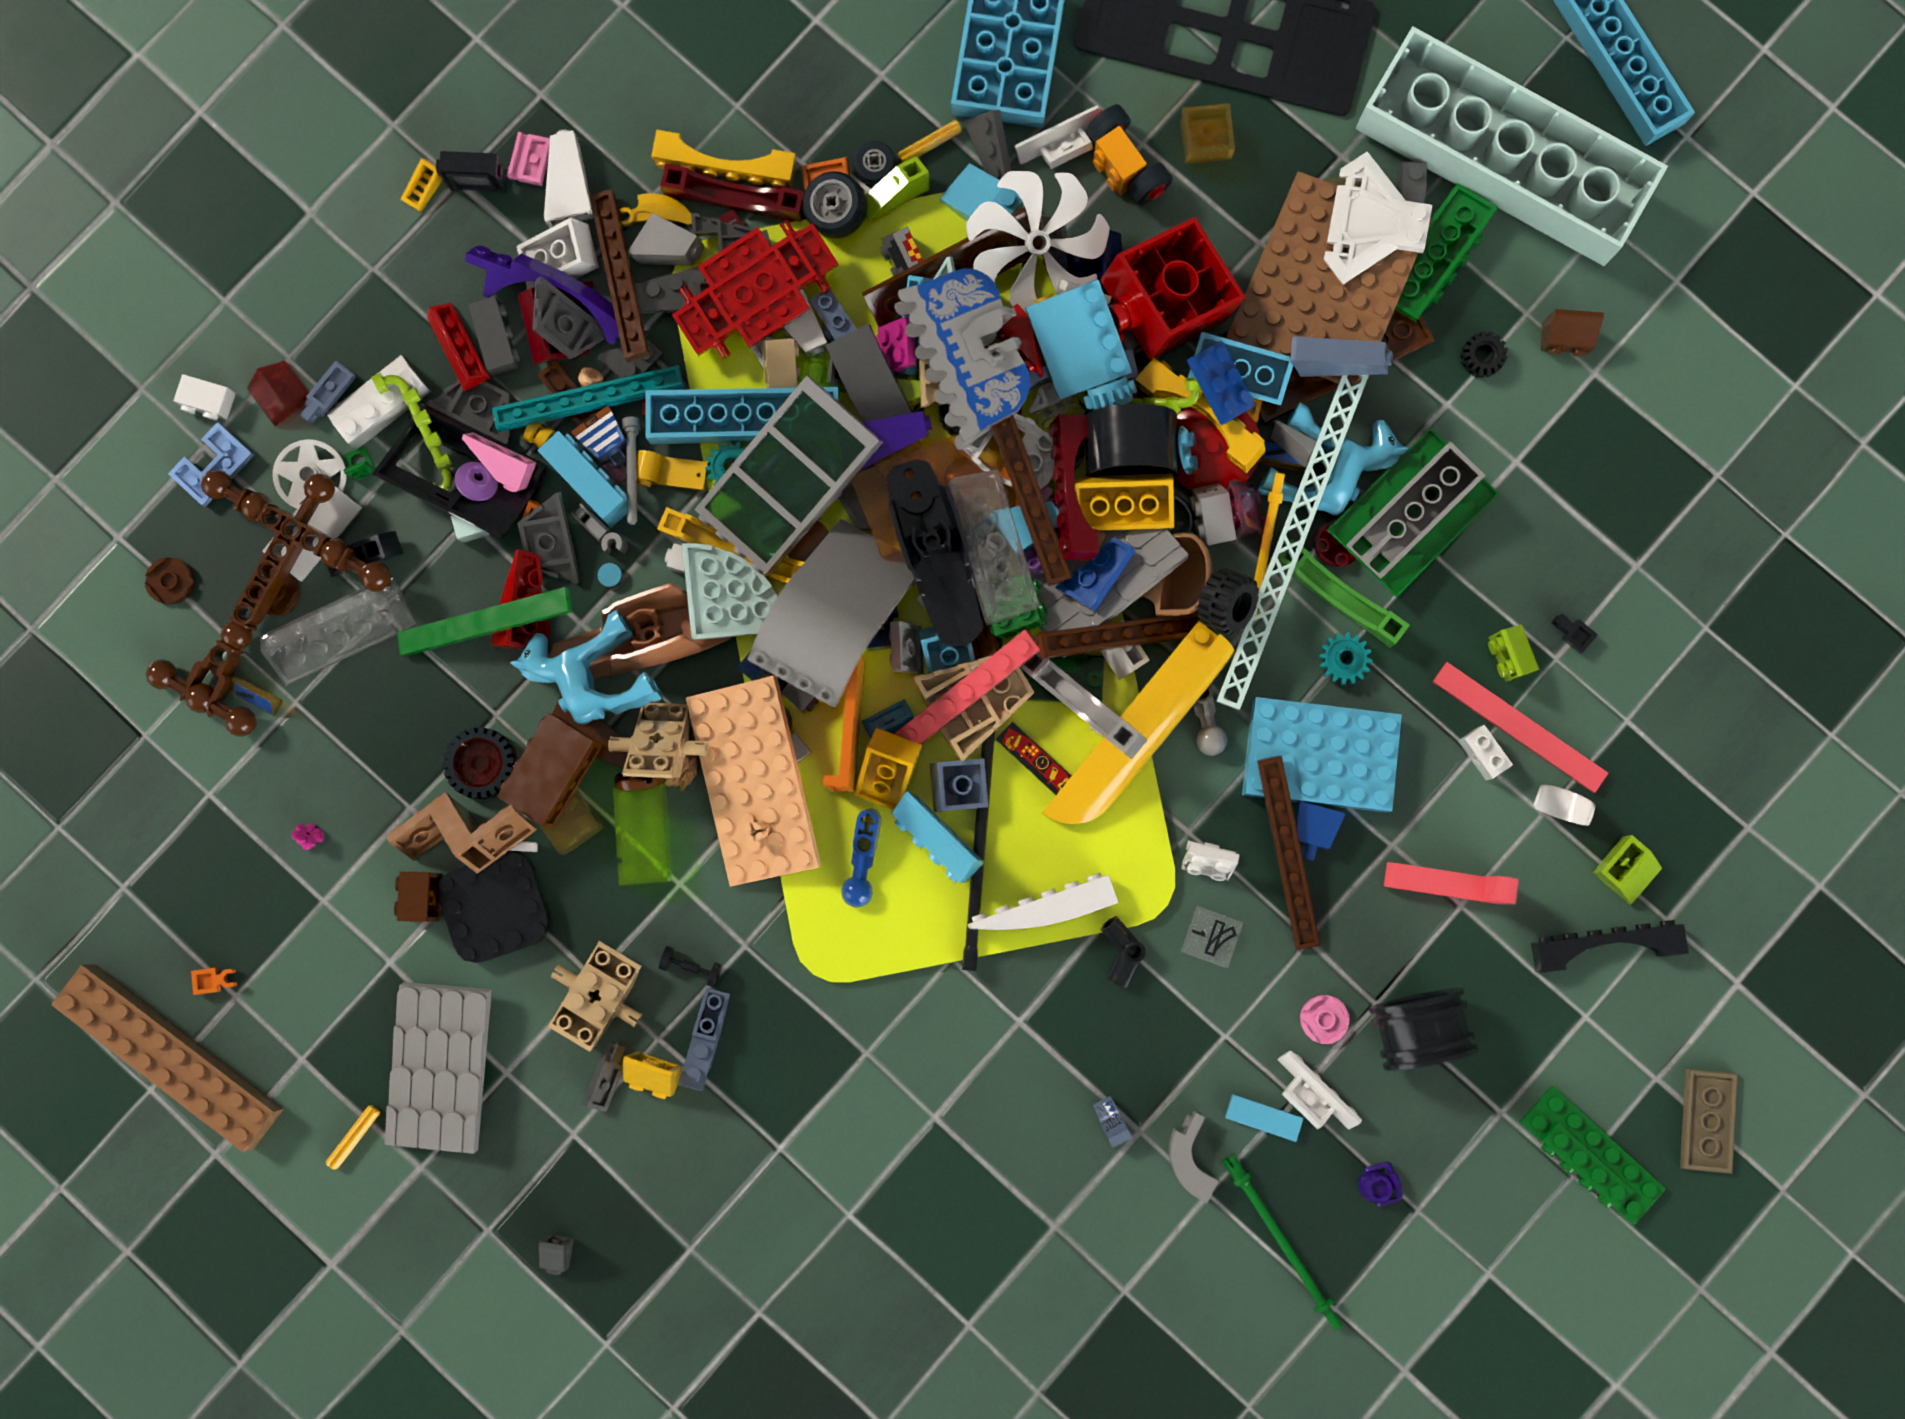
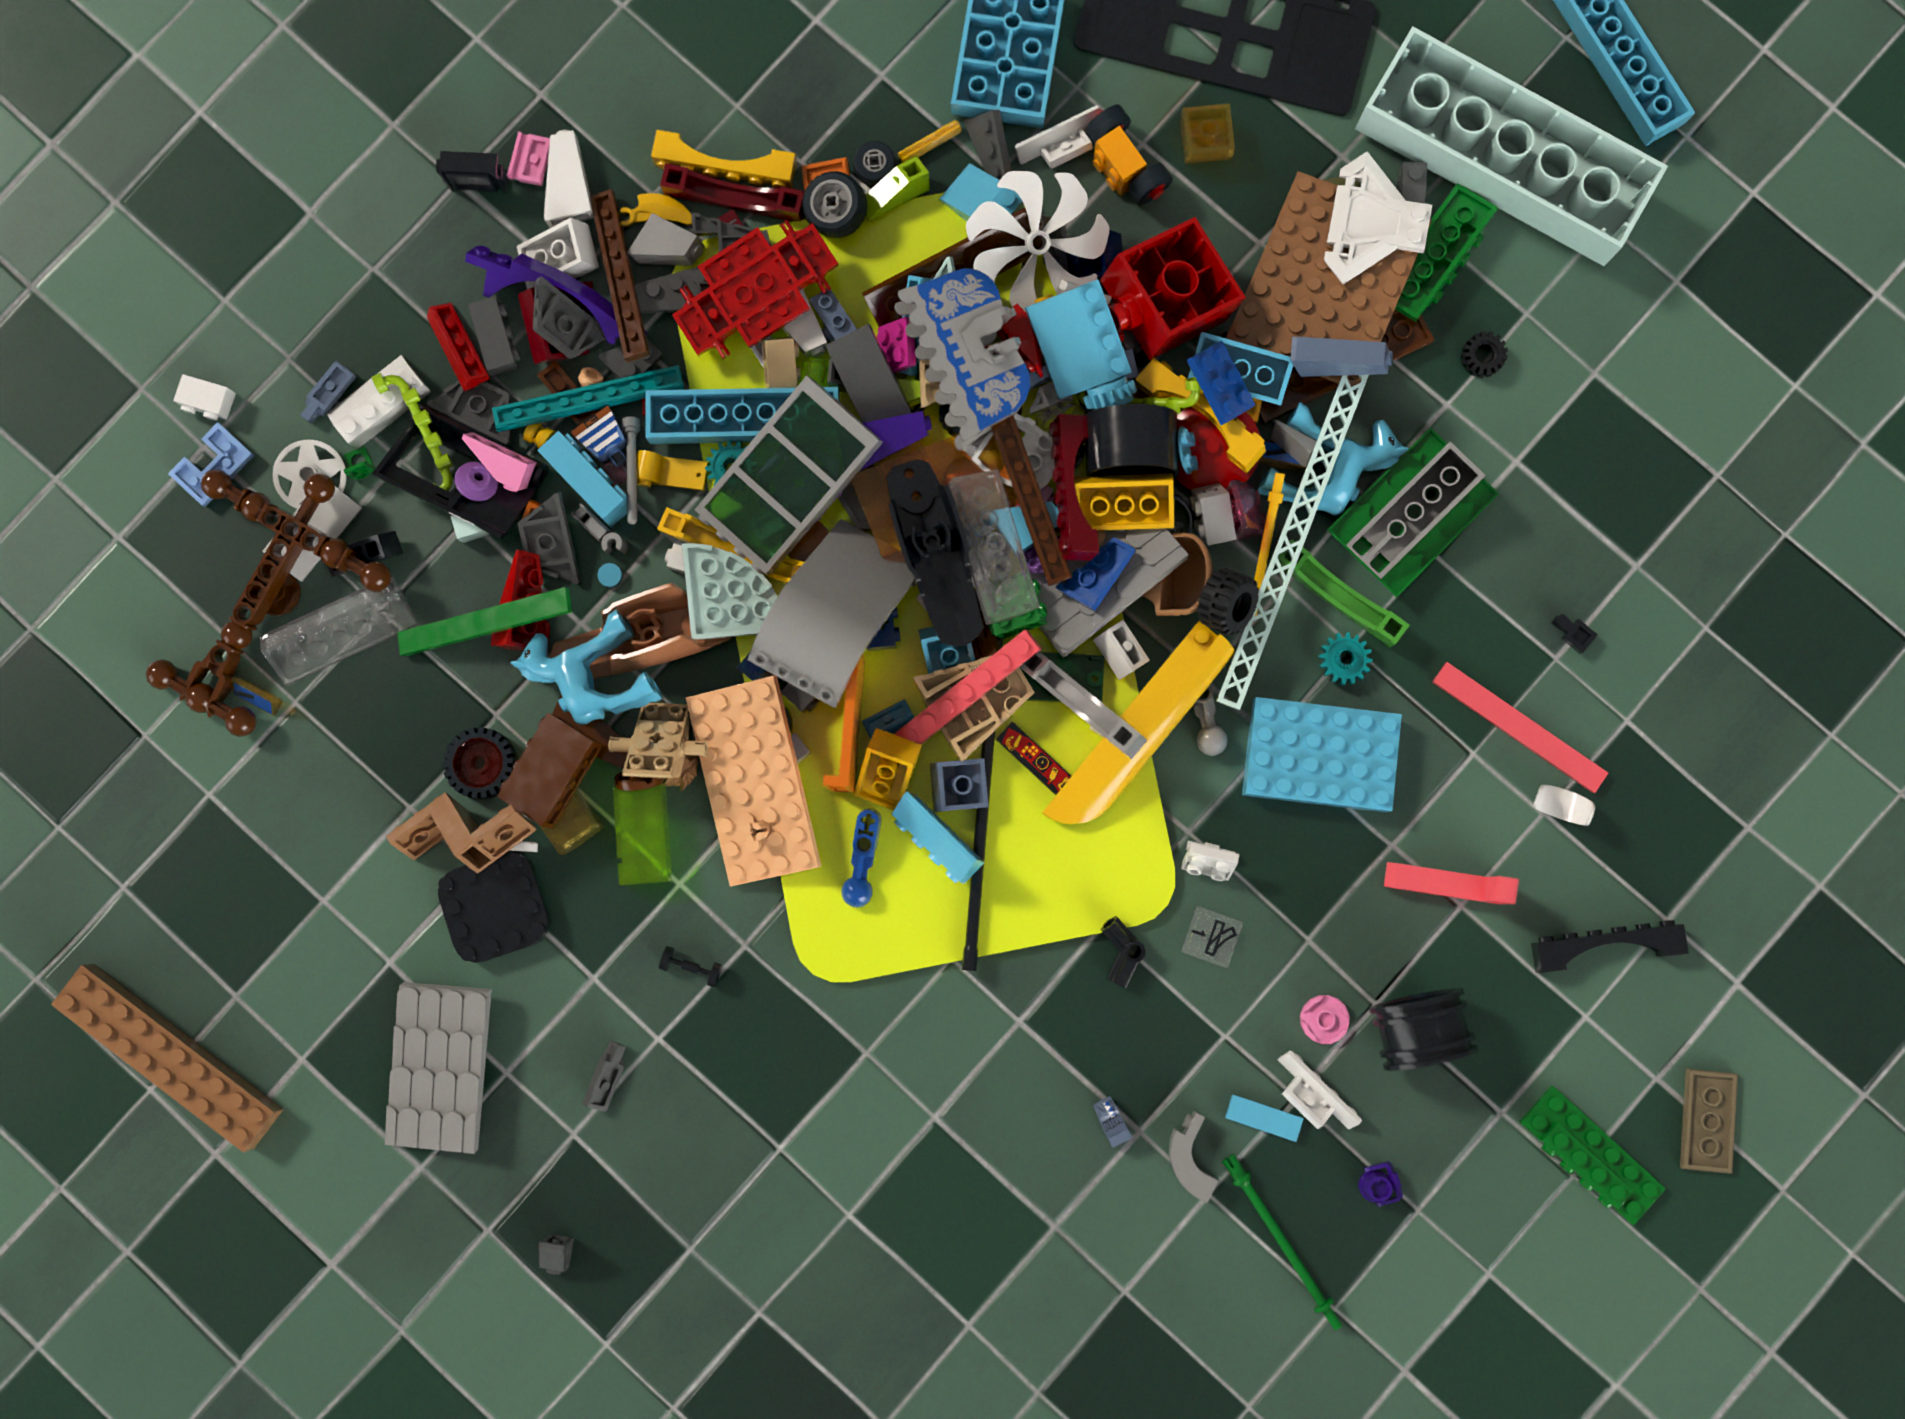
reddish brown tile [145,557,195,605] -> none
orange plate [191,967,237,995] -> none
clear red slope [247,361,309,426] -> none
dark pink plant [292,824,324,850] -> none
yellow axle [326,1105,380,1170] -> none
reddish brown brick [394,871,442,922] -> none
yellow slope [400,158,443,212] -> none
tan slope [548,941,643,1052] -> none
yellow slope [623,1051,683,1099] -> none
sand blue slope [678,988,730,1092] -> none
brick [880,226,923,276] -> none
light grey plate [889,621,923,675] -> none
white slope [968,873,1118,930] -> none
reddish brown tile [1036,612,1211,659] -> none
reddish brown tile [1257,755,1321,950] -> none
blue torso [1294,801,1345,861] -> none
dark red dish [1314,519,1356,567] -> none
white brick [1458,725,1513,781] -> none
lime slope [1488,624,1539,682] -> none
reddish brown slope [1541,309,1604,357] -> none
lime slope [1592,835,1662,905] -> none

